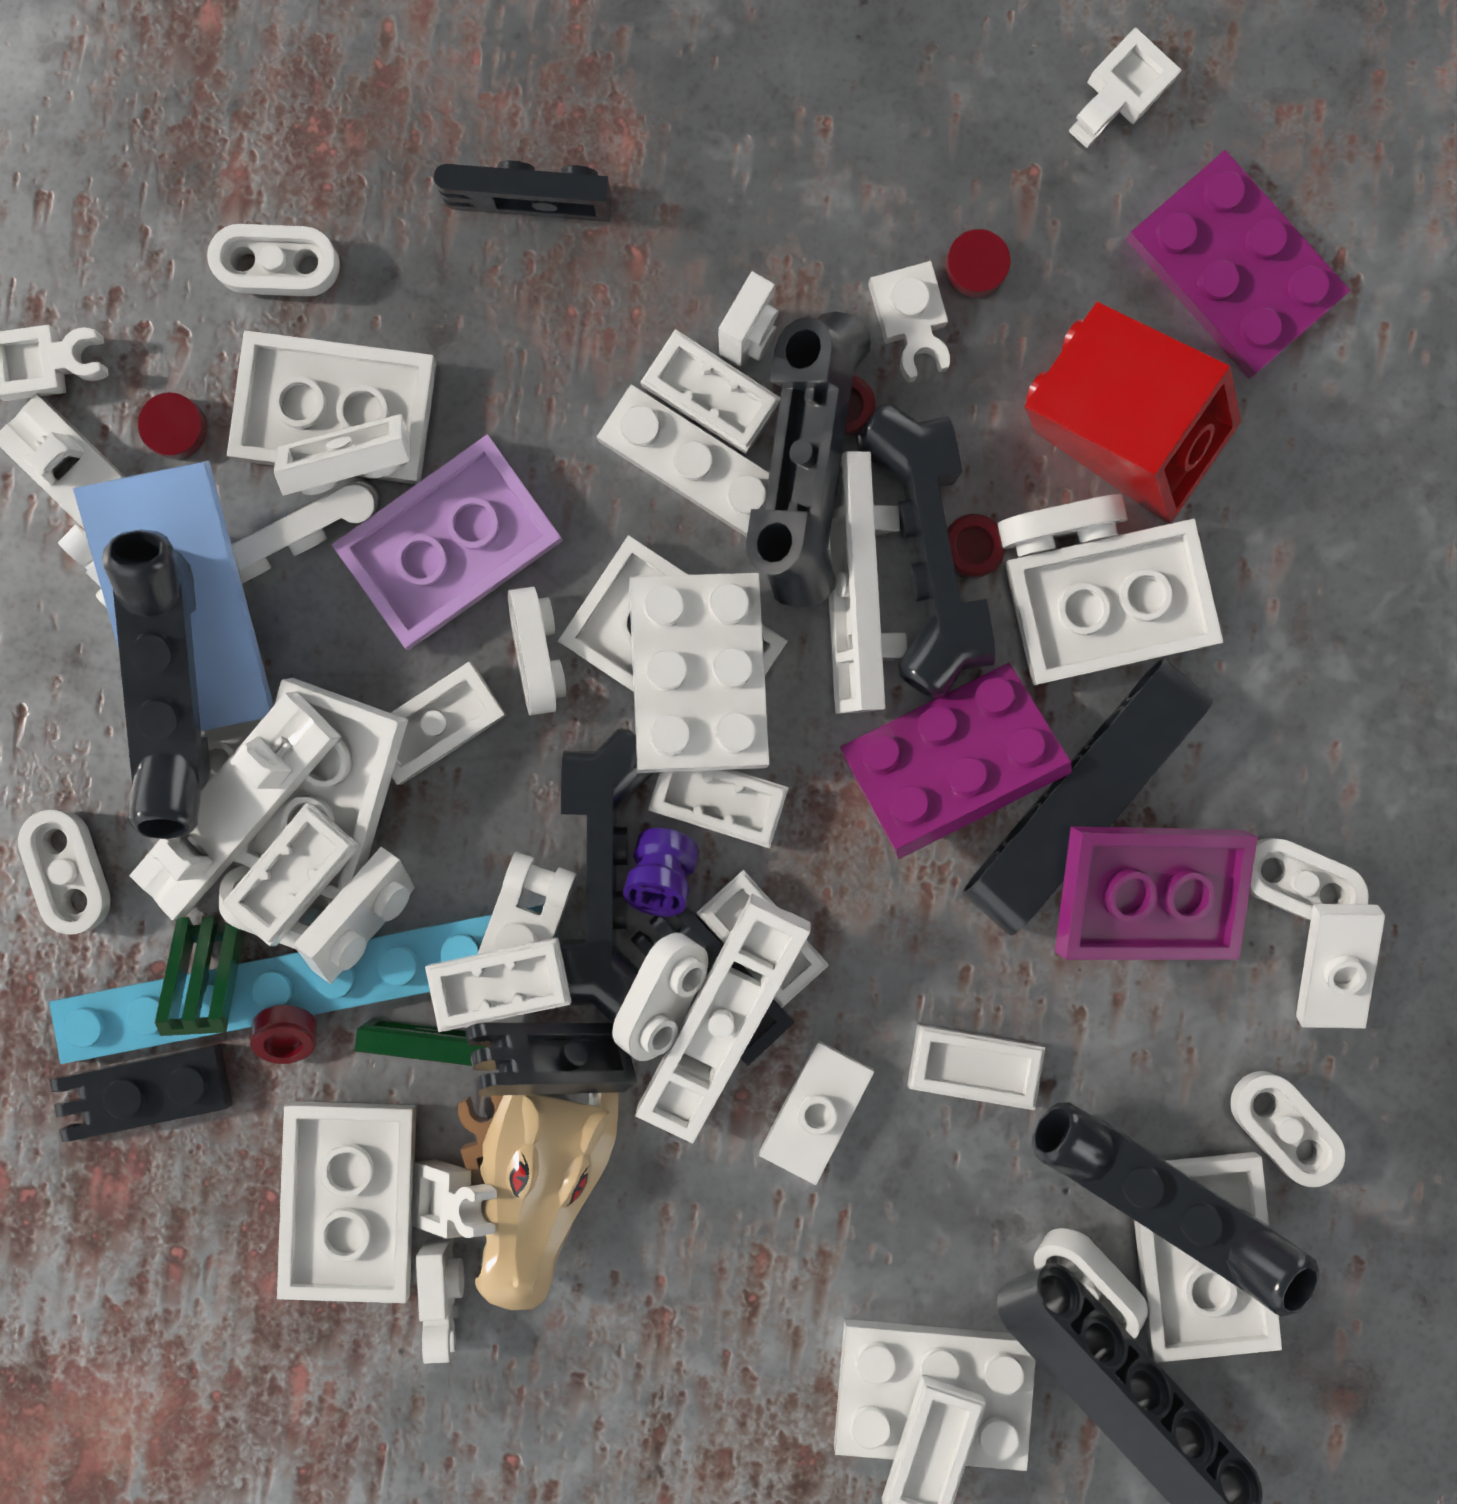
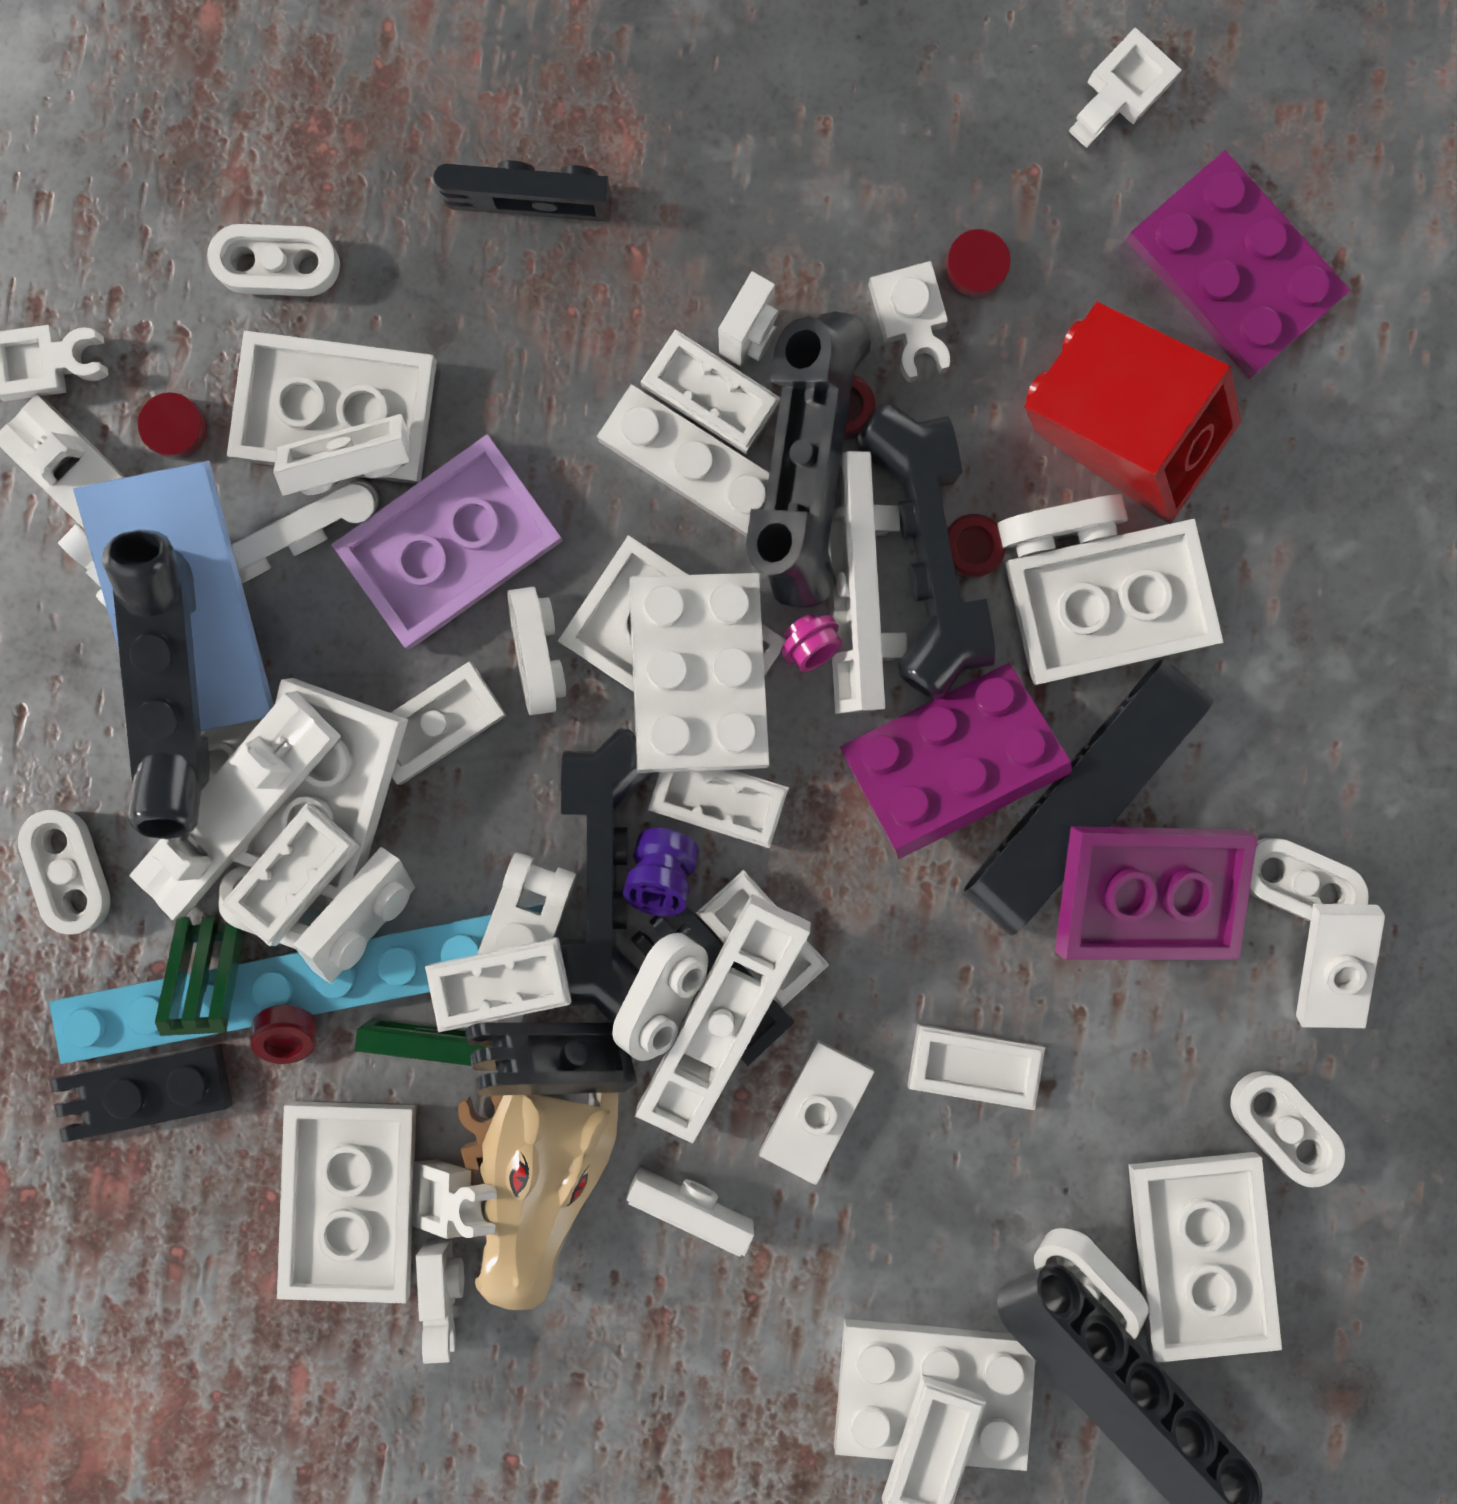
black plate [1031,1102,1319,1317] -> none
none -> white plate [627,1166,754,1257]
none -> dark pink plate [780,614,842,672]

